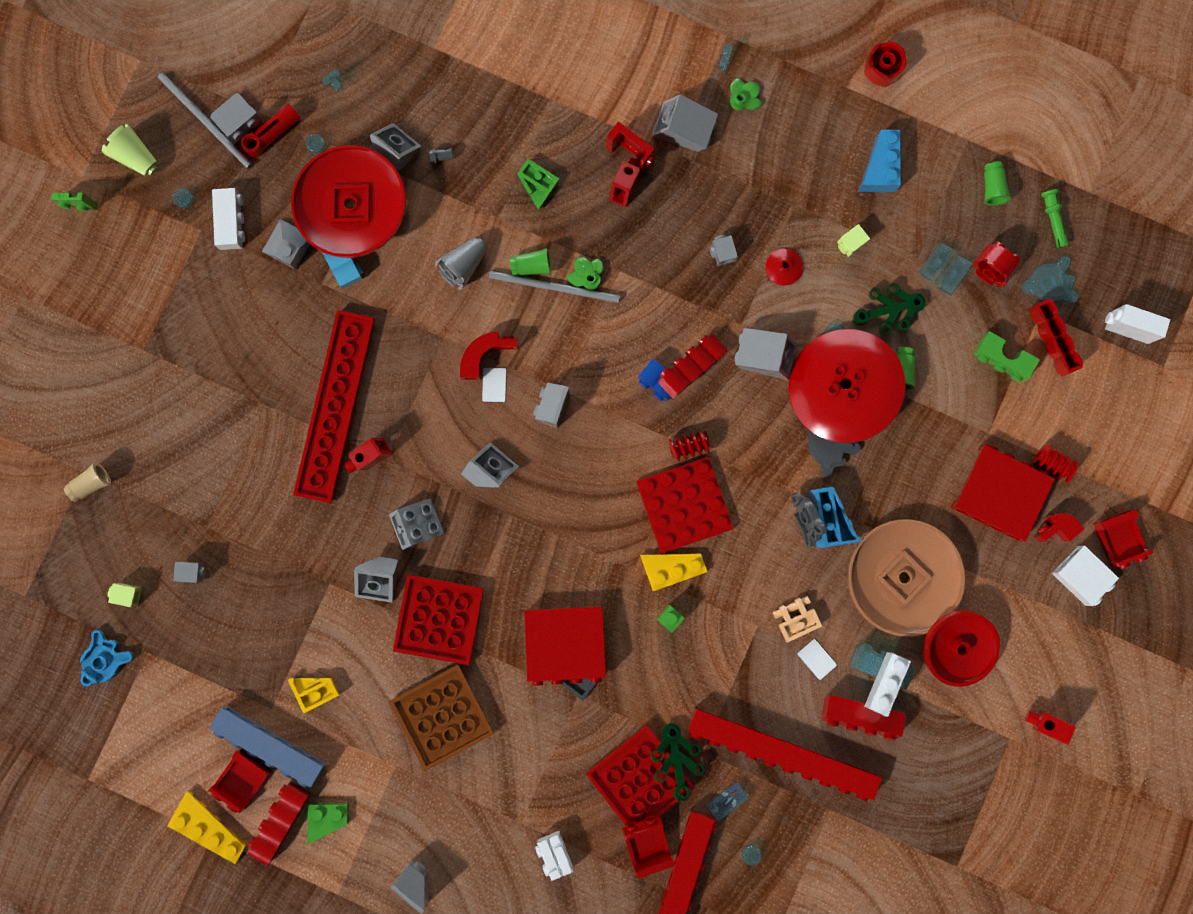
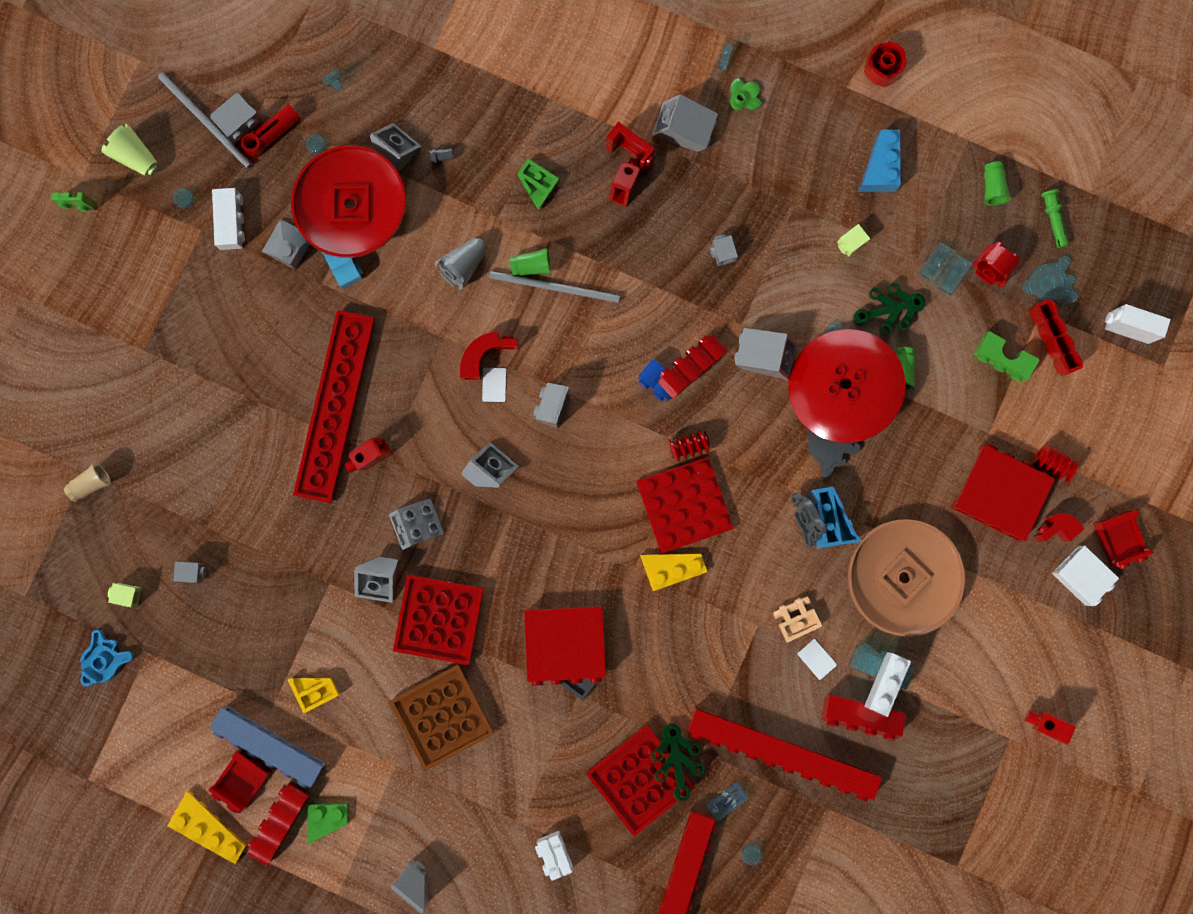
bright green plate [567,257,603,290] -> none
red panel [621,815,675,879] -> none
bright green brick [657,605,685,633] -> none
red dish [765,248,803,286] -> none
red dish [923,610,1000,687] -> none

